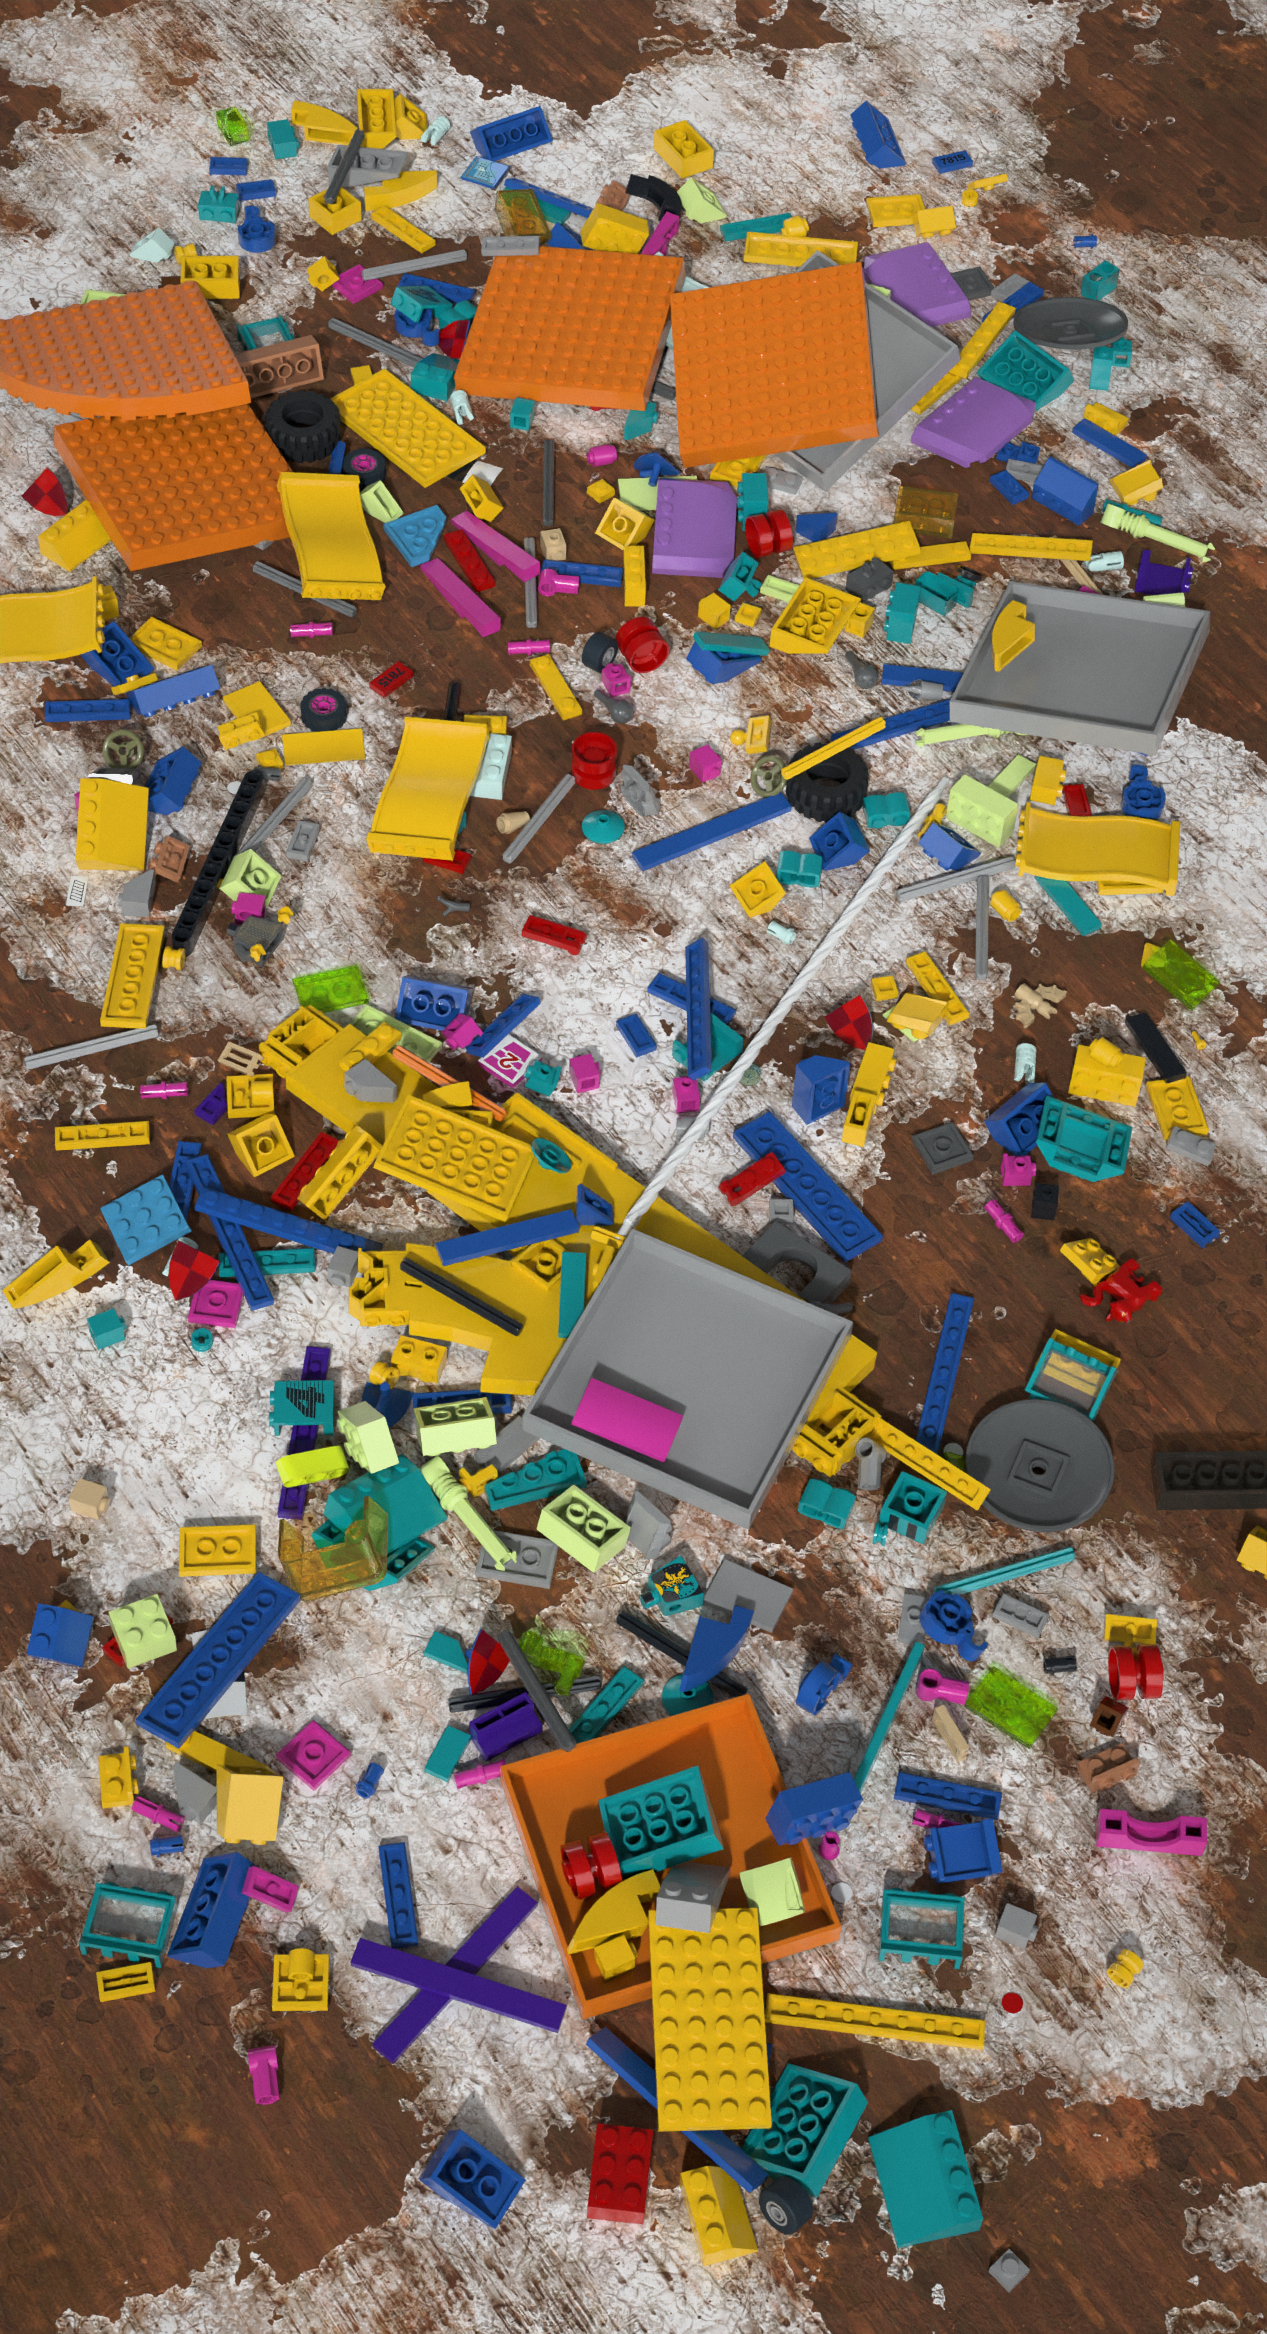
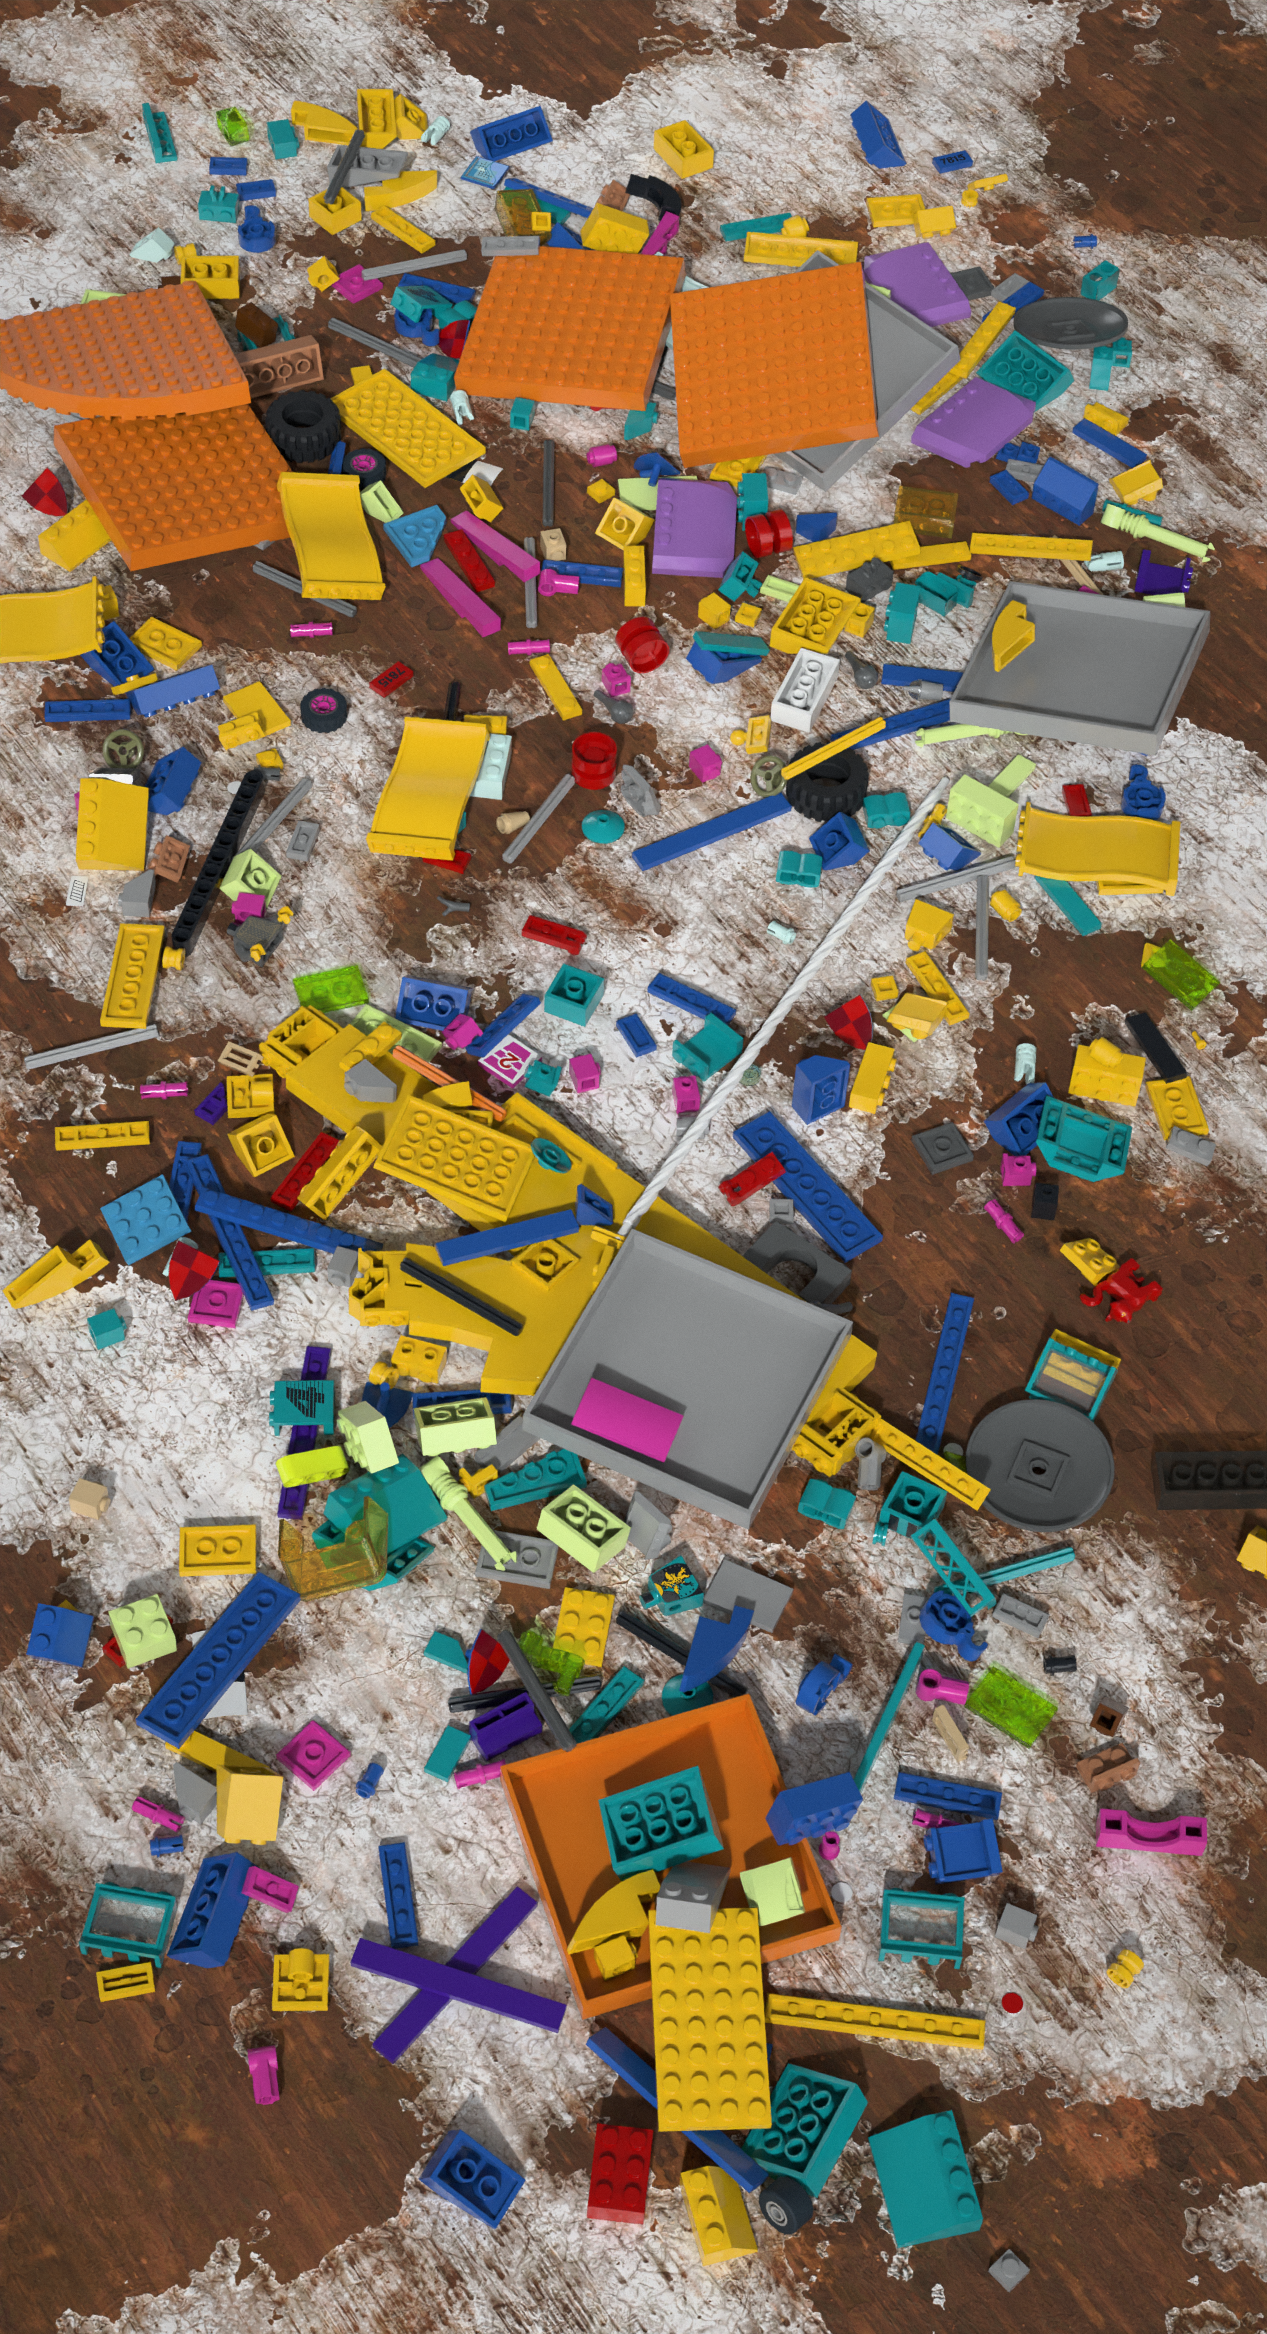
yellow bracket [98,1746,139,1809] -> none
teal bush [191,1328,213,1352] -> none
yellow sticker [282,728,366,766] -> none
teal tile [558,1252,586,1338] -> none
red wheel [560,1831,622,1900] -> none
black wheel [581,632,618,673] -> none
yellowish green slope [677,177,727,223] -> none
blue plate [685,937,712,1081] -> none
yellow slope [729,861,786,918] -> none
yellow brick [841,1090,877,1147] -> none
tan animal [1014,983,1067,1028] -> none
yellow brick [1030,756,1067,805] -> none
yellow plate [1103,1614,1157,1657] -> none
red wheel [1108,1644,1164,1701] -> none
blue tile [1170,1202,1221,1249] -> none
none -> teal fence [142,103,177,163]
none -> reddish brown brick [235,302,278,348]
none -> yellow slope [530,212,551,232]
none -> teal brick [544,963,604,1027]
none -> yellow plate [551,1587,615,1667]
none -> white brick [770,648,840,733]
none -> yellow torso [905,899,954,951]
none -> teal fence [911,1519,997,1617]

